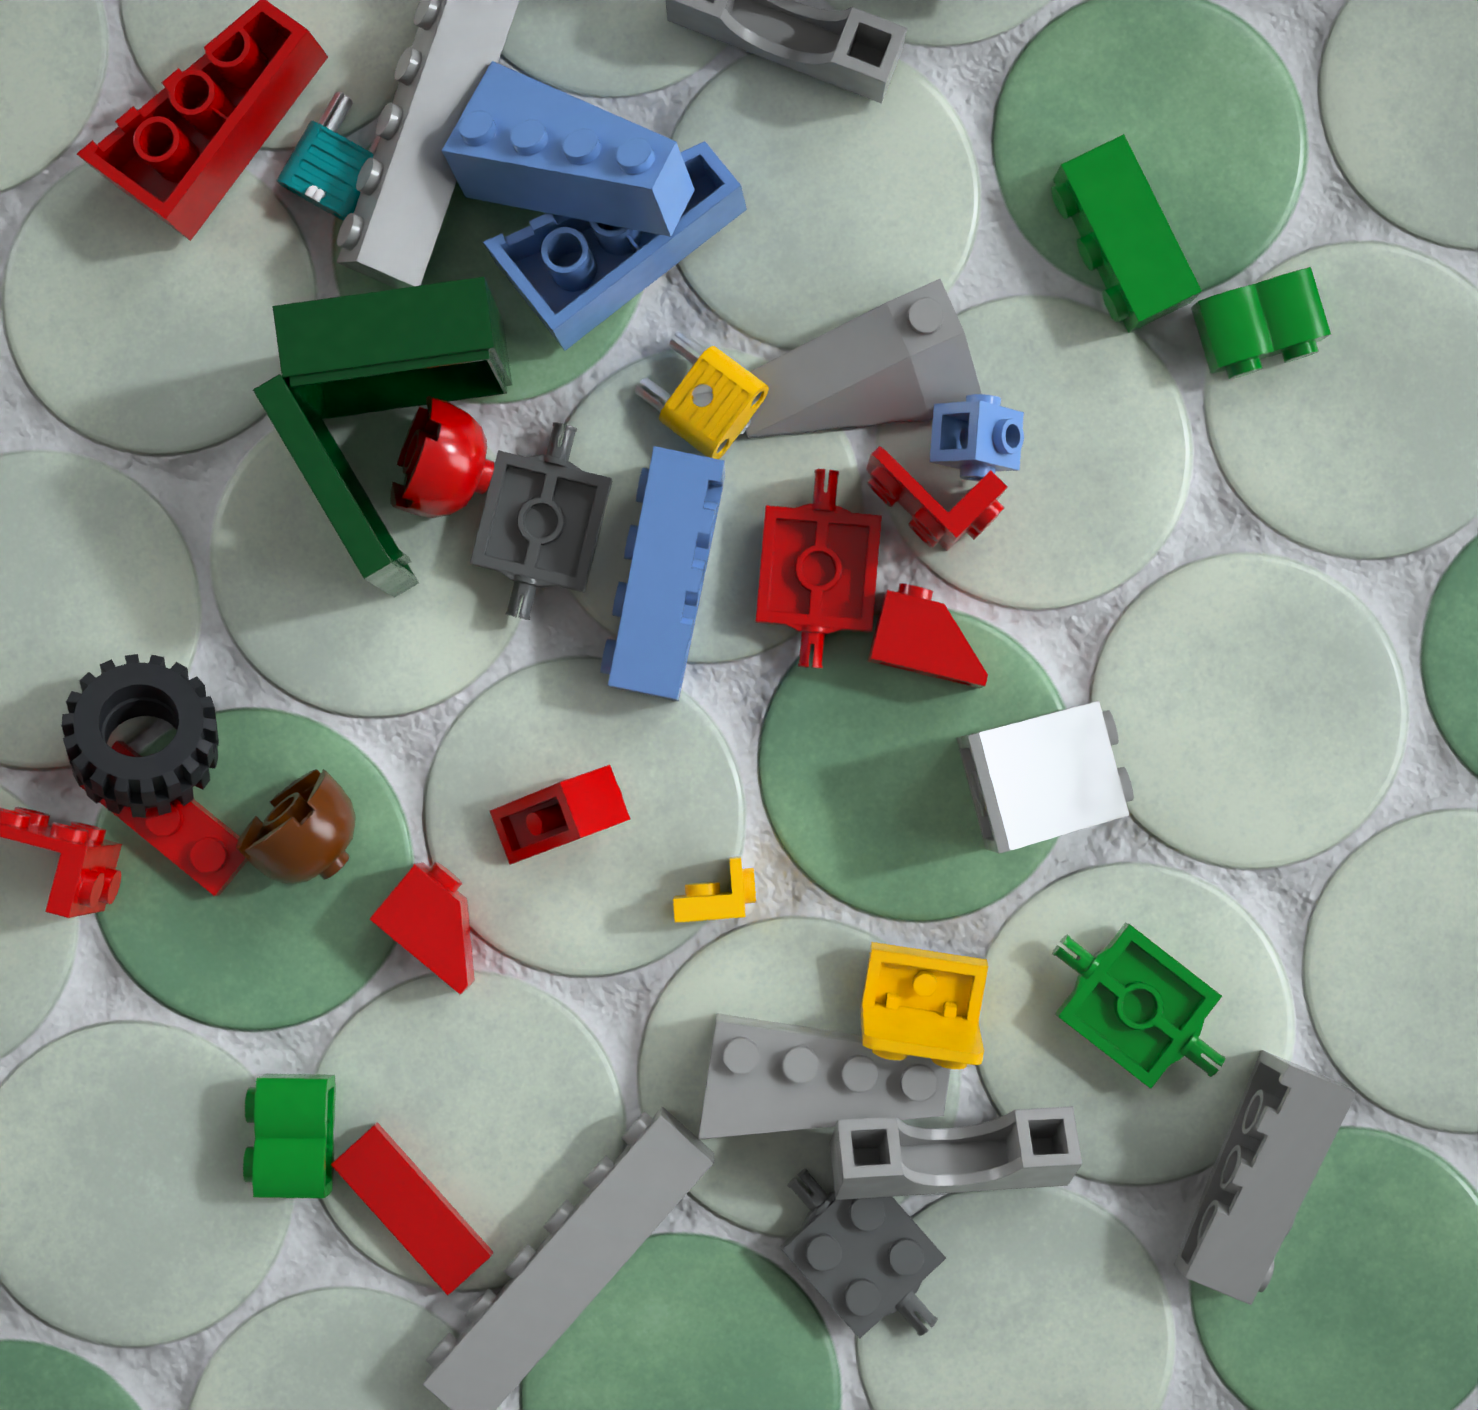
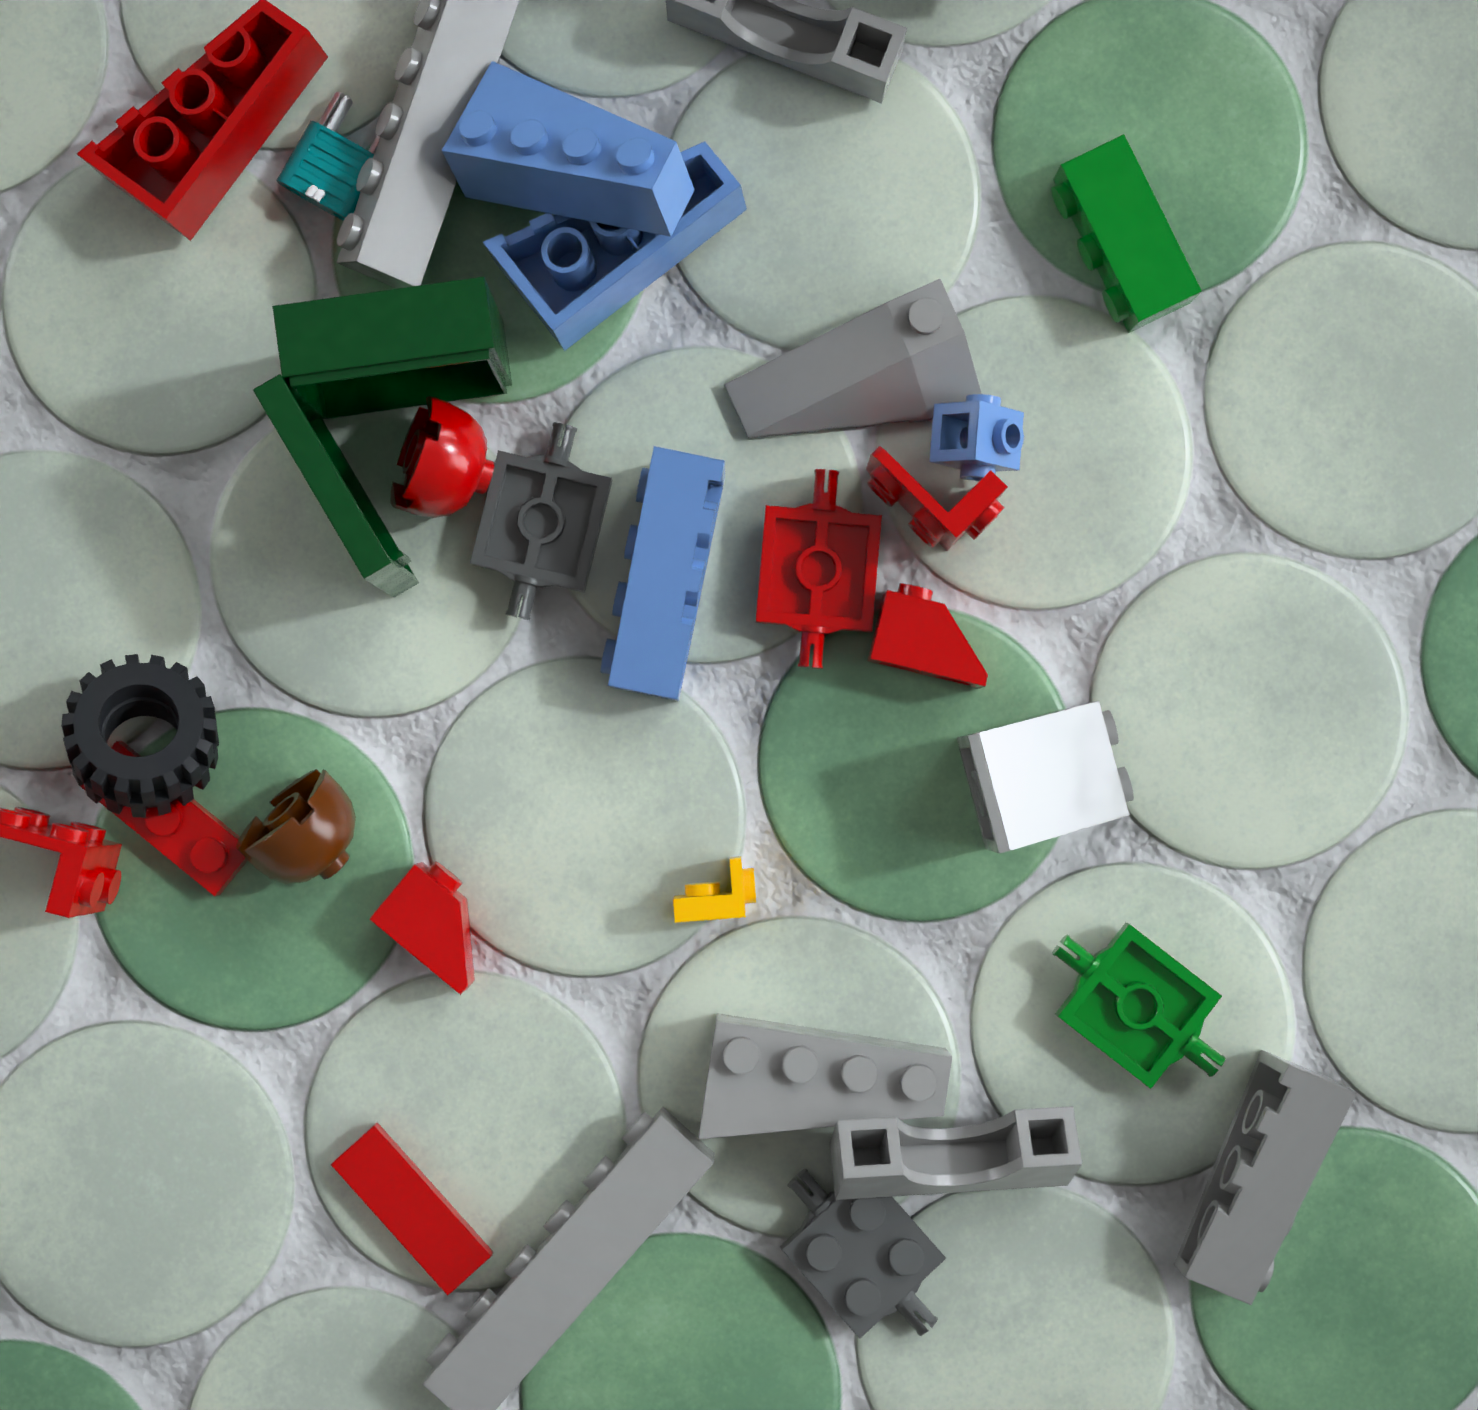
green brick [243,1074,336,1198] -> none
red slope [490,765,630,865] -> none
yellow piece [635,331,769,459] -> none
yellow bracket [860,942,988,1069] -> none
green brick [1191,267,1331,379] -> none

